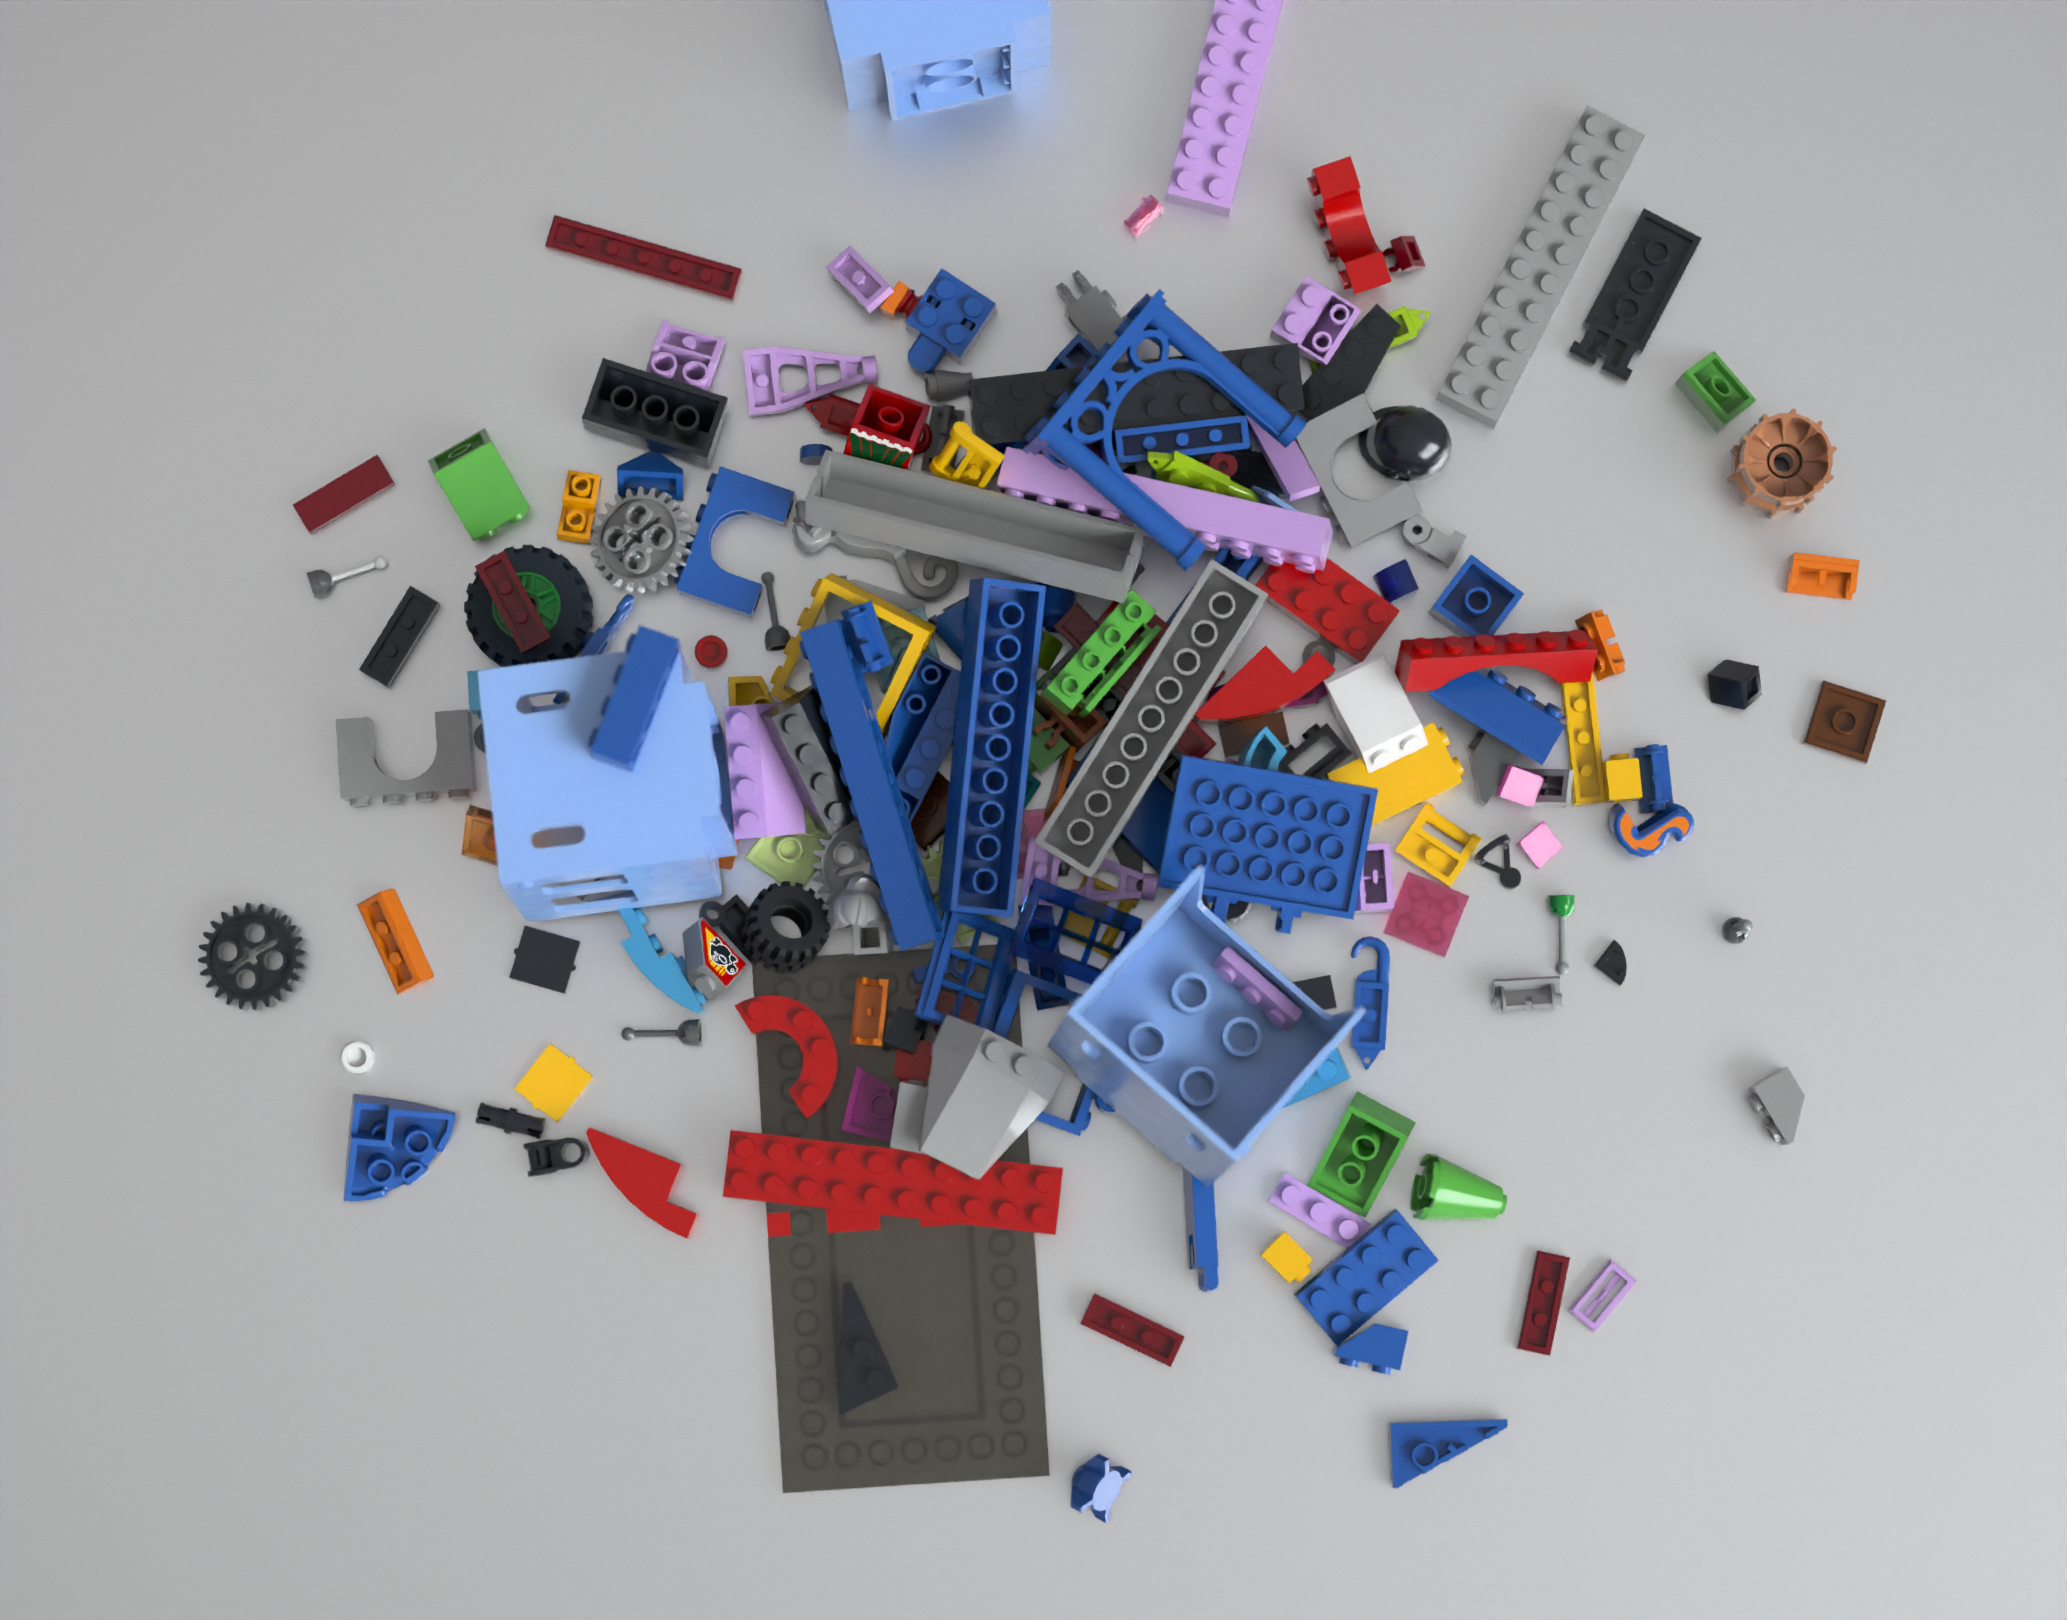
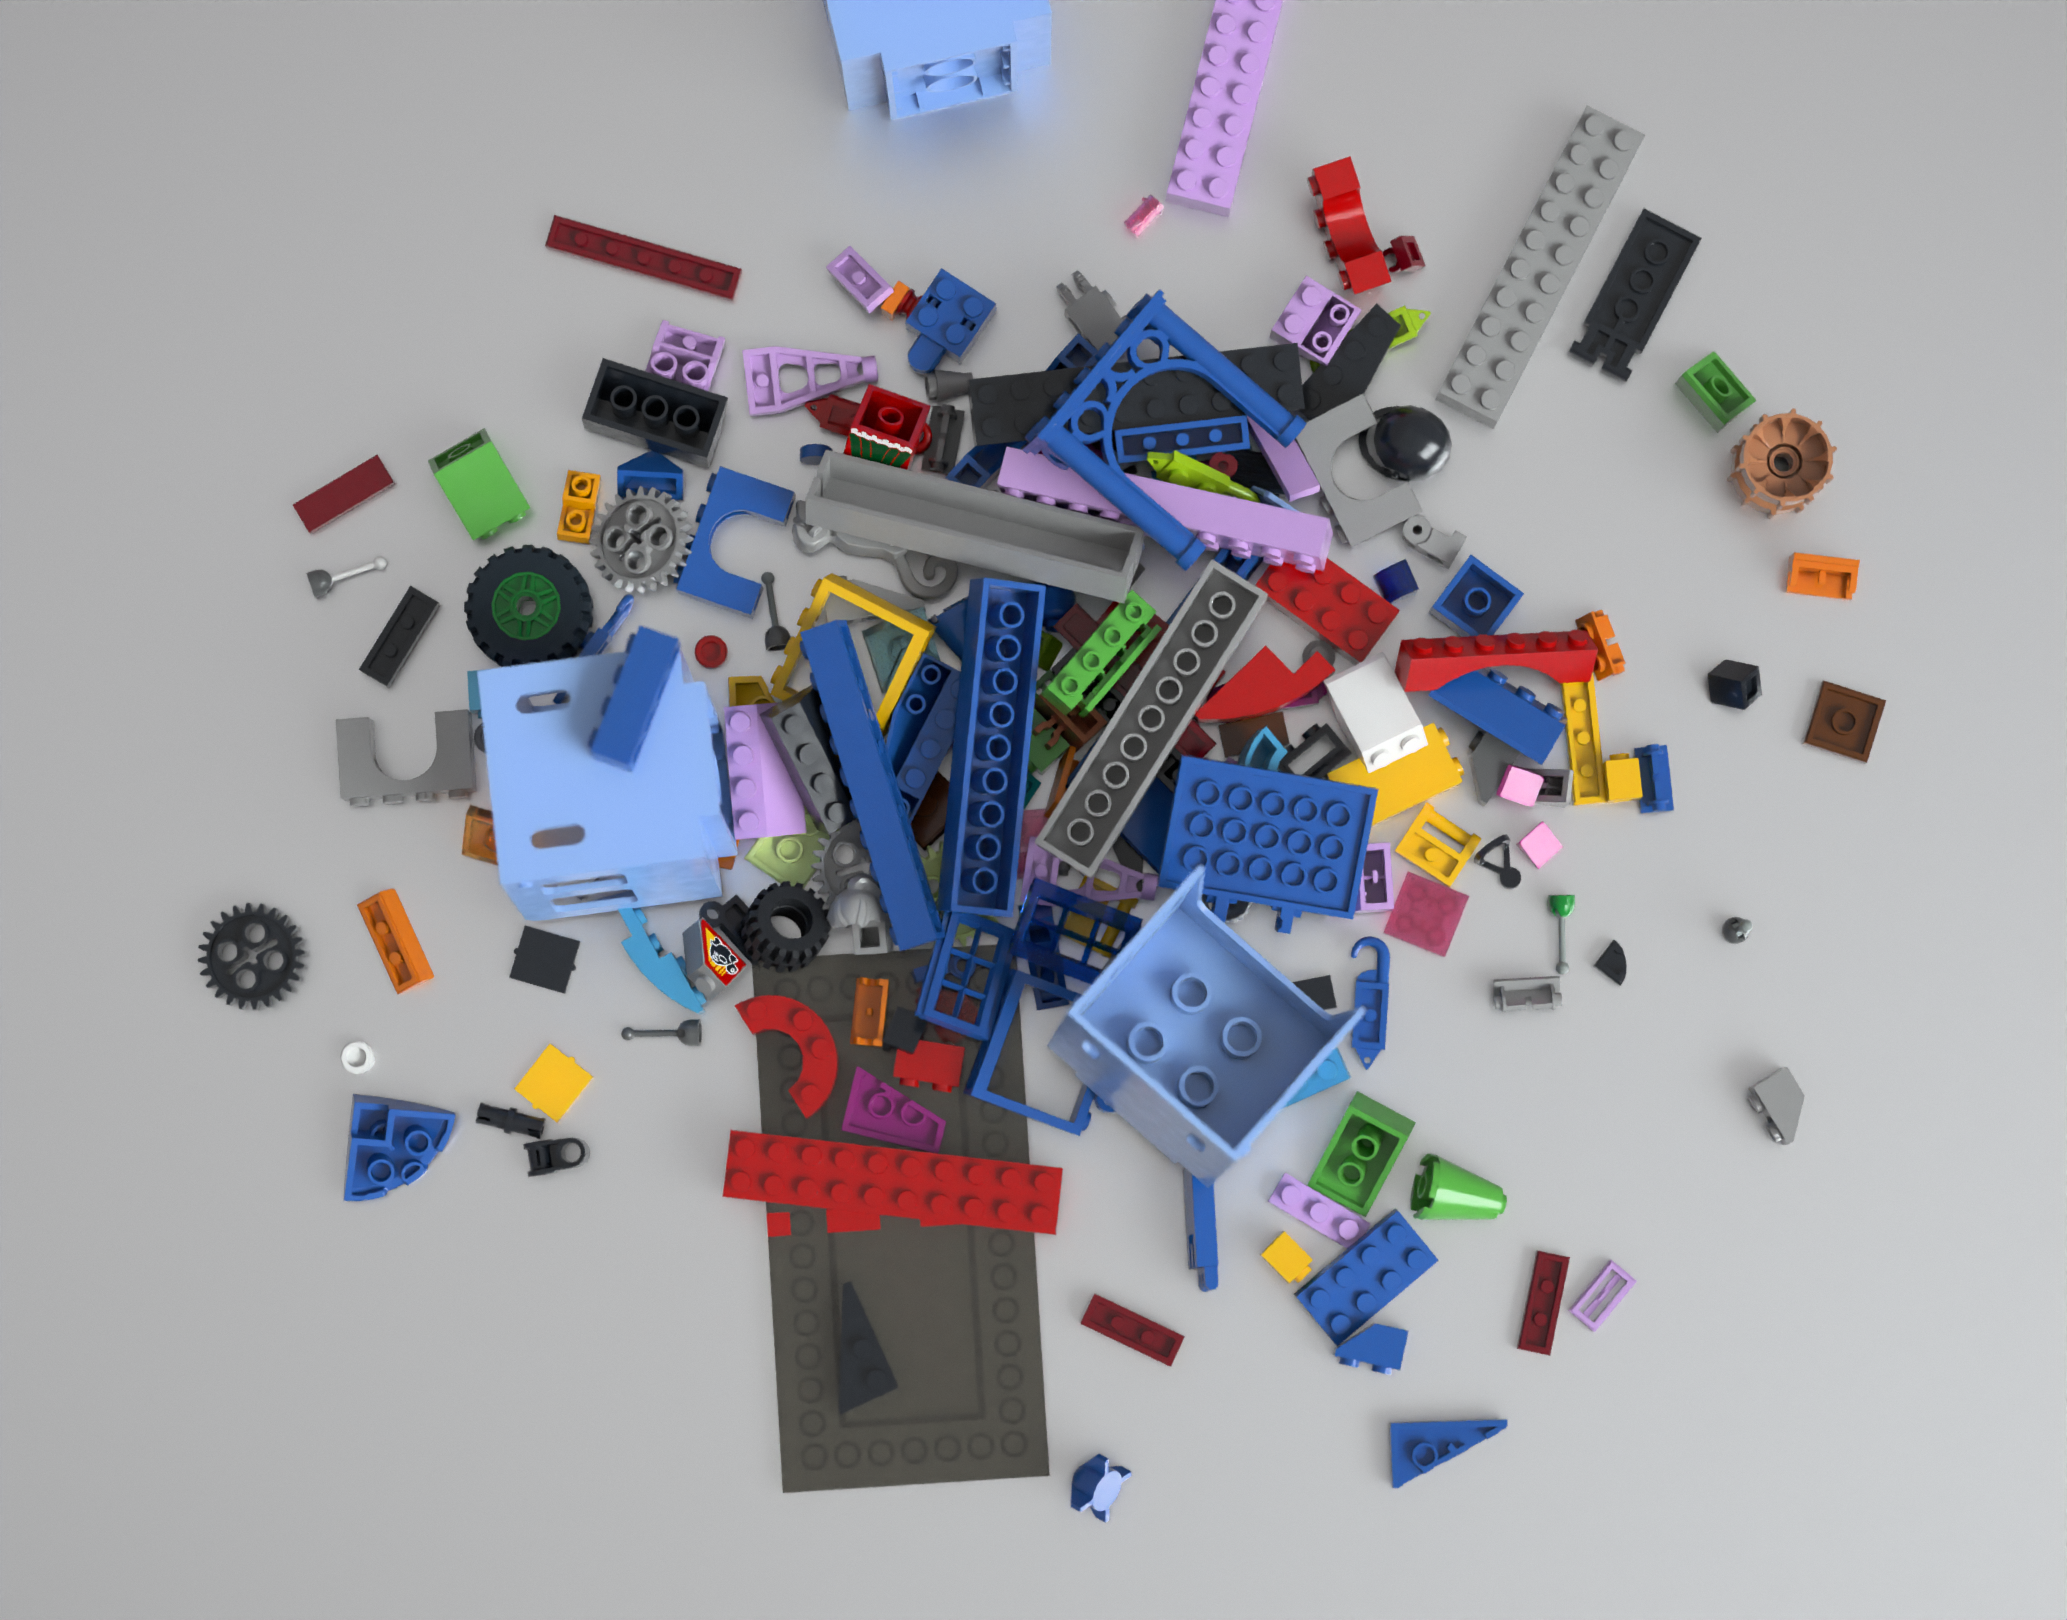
dark red plate [475,551,552,655] -> none
red slope [586,1127,699,1239] -> none
blue hinge [840,601,894,674] -> none
light grey hinge [890,1079,928,1154] -> none
light grey wedge [918,1015,1064,1180] -> none
yellow plate [929,421,1005,489] -> none
lavender plate [1211,946,1303,1031] -> none
blue animal [1609,801,1694,857] -> none

